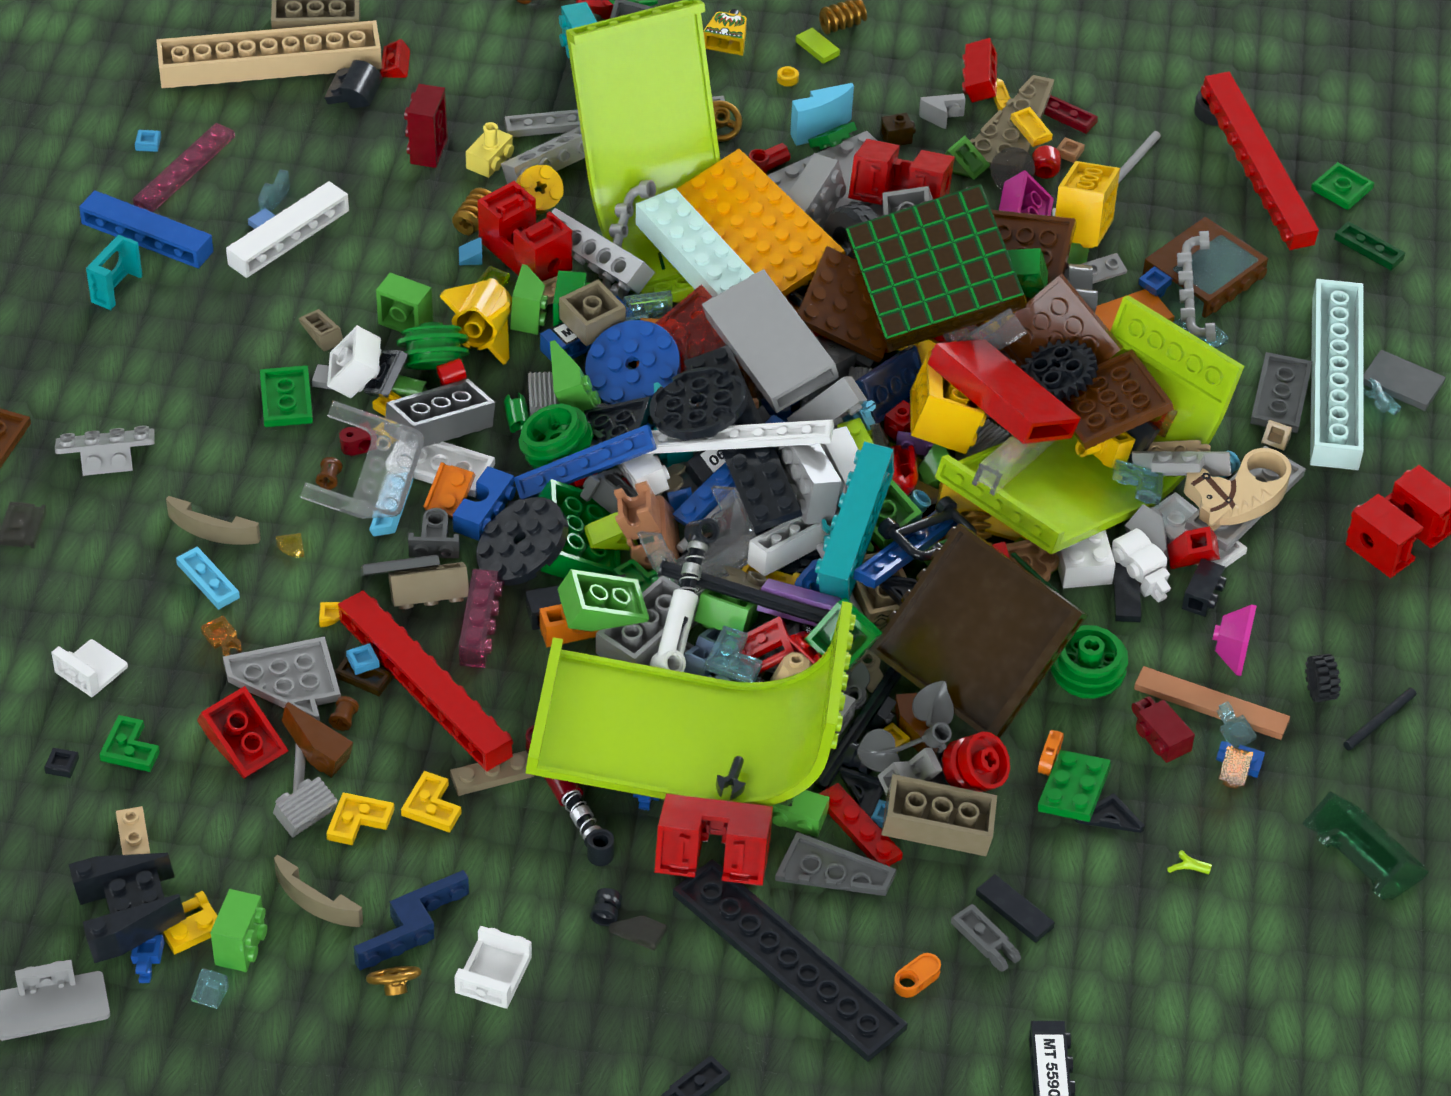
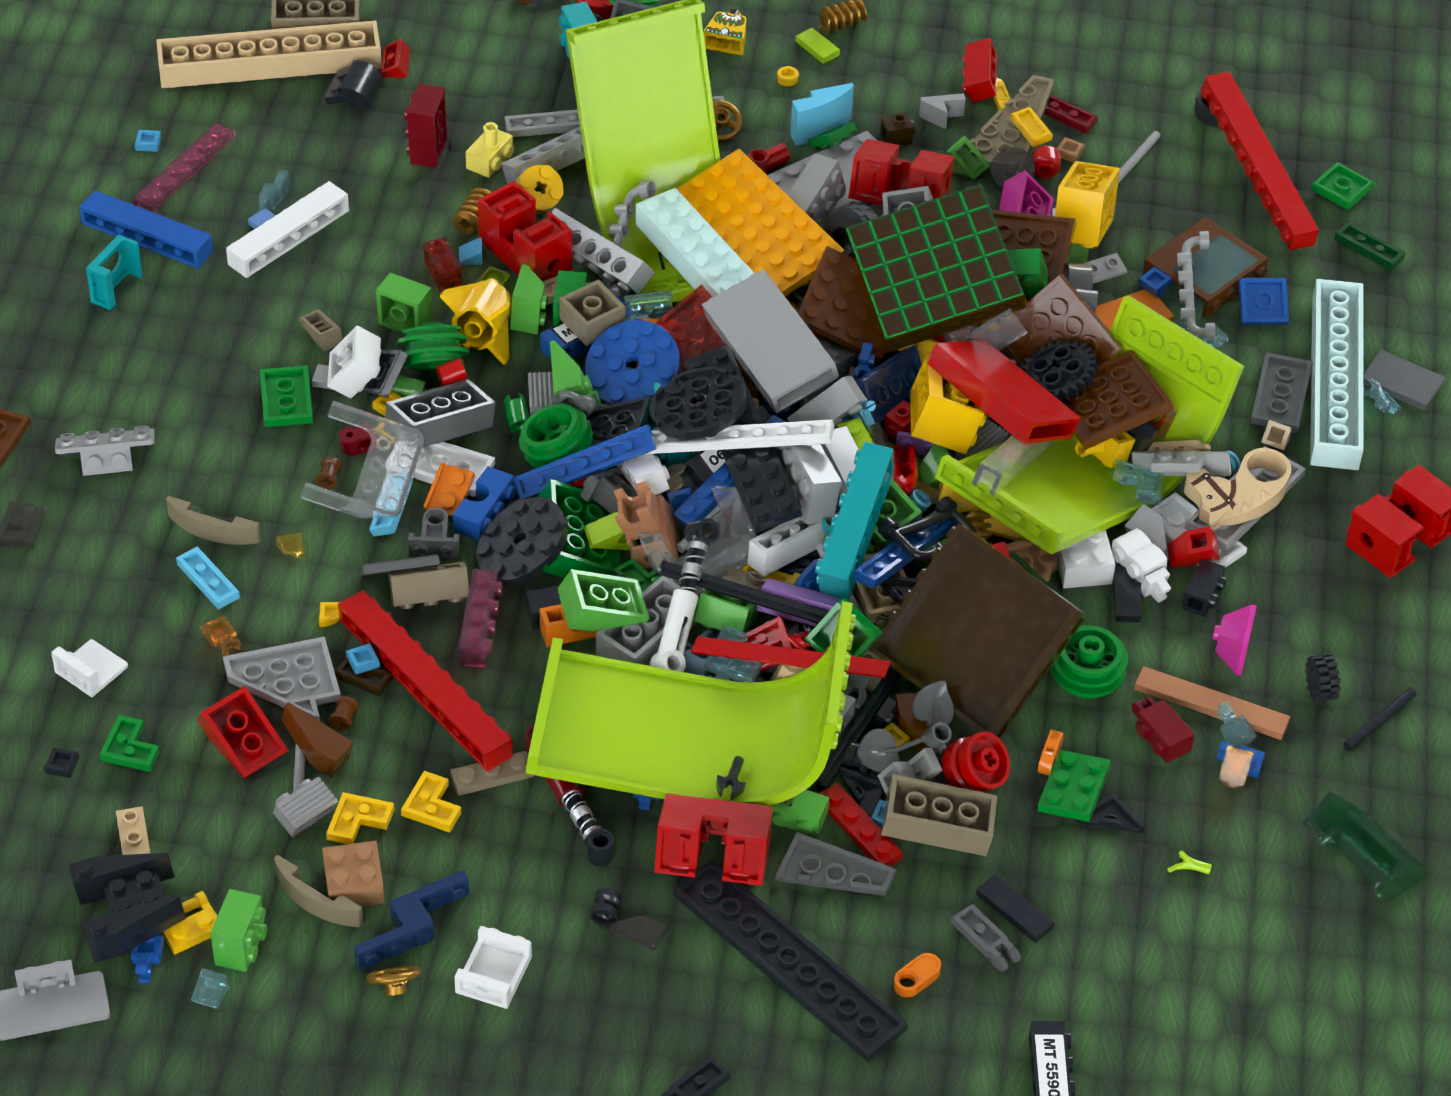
none -> medium nougat brick [322,841,385,907]
none -> clear red brick [423,237,462,293]
none -> dark grey piece [551,389,596,418]
none -> red piece [691,636,890,678]
none -> blue plate [854,342,876,381]
none -> blue plate [1238,278,1289,325]

